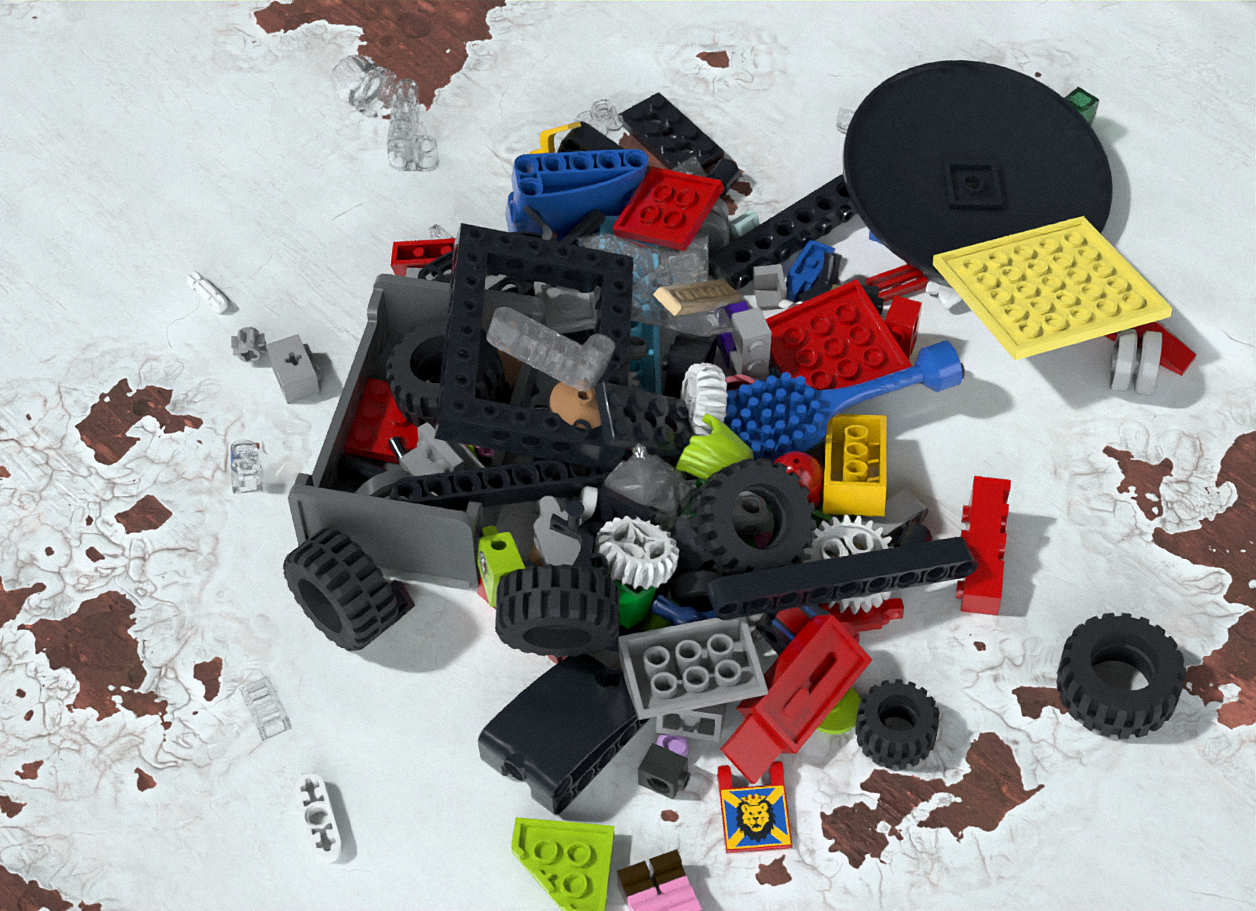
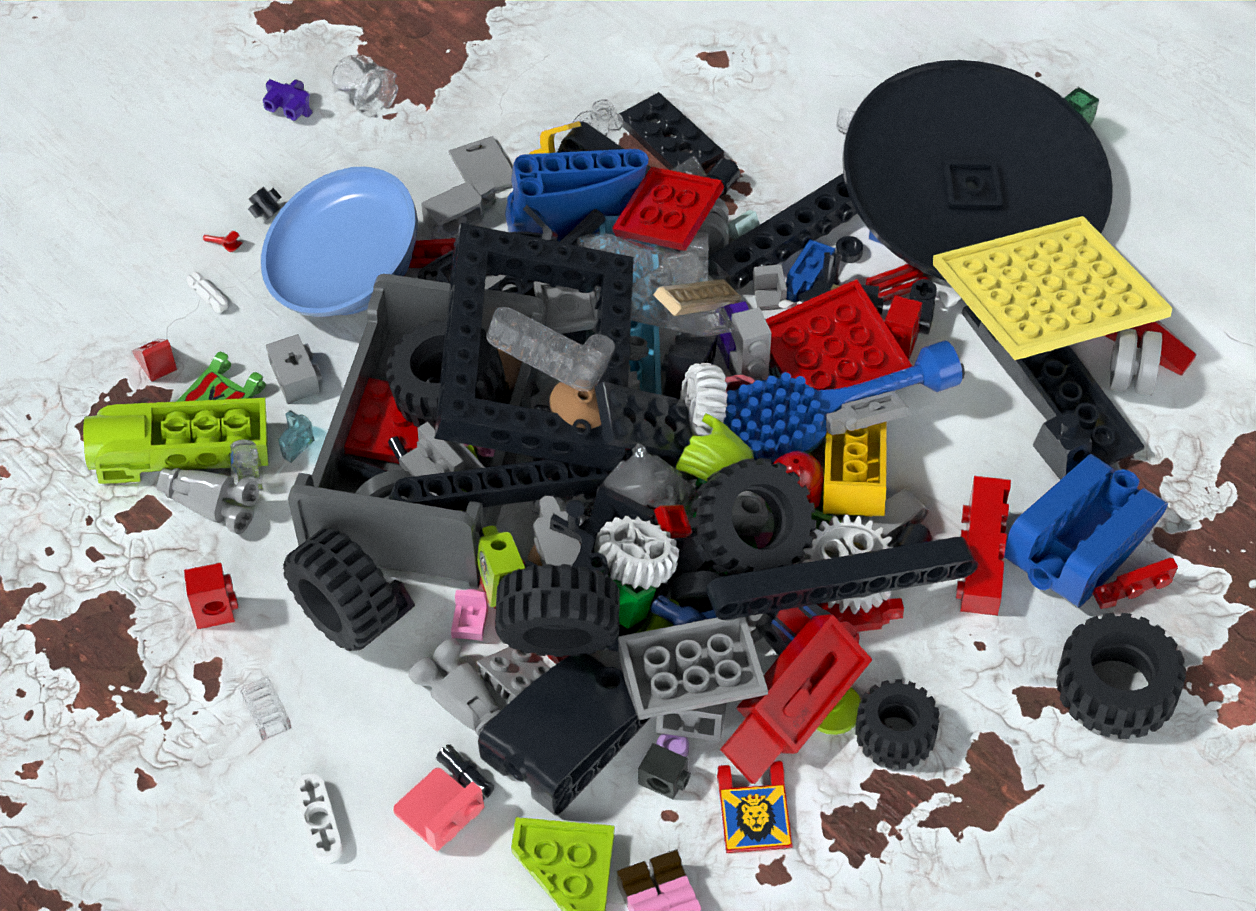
light grey gear [231,327,267,363] -> none
clear beam [386,79,439,171] -> none
white tile [578,486,597,518] -> none
none -> lime brick [83,398,268,484]
none -> red slope [132,339,177,382]
none -> light grey piece [157,468,259,534]
none -> bright green flag [176,351,266,402]
none -> red brick [184,563,238,629]
none -> red hand [203,231,243,252]
none -> black gear [248,186,282,220]
none -> medium blue dish [261,167,418,317]
none -> dark purple hips [262,79,313,121]
none -> clear light blue bracket [278,410,315,463]
none -> coral bracket [393,768,484,852]
none -> light grey piece [408,638,501,736]
none -> light grey hinge [421,180,496,239]
none -> black pin [436,744,494,800]
none -> light grey container [449,136,513,192]
none -> bright pink bracket [451,589,488,641]
none -> light grey hinge [477,647,550,703]
none -> red tile [654,505,692,538]
none -> light grey hinge [826,391,909,435]
none -> black tile [835,236,863,263]
none -> black piece [909,279,937,335]
none -> black slope [962,305,1145,465]
none -> blue panel [1004,454,1168,608]
none -> black torso [1033,412,1092,480]
none -> red hinge [1092,557,1178,609]

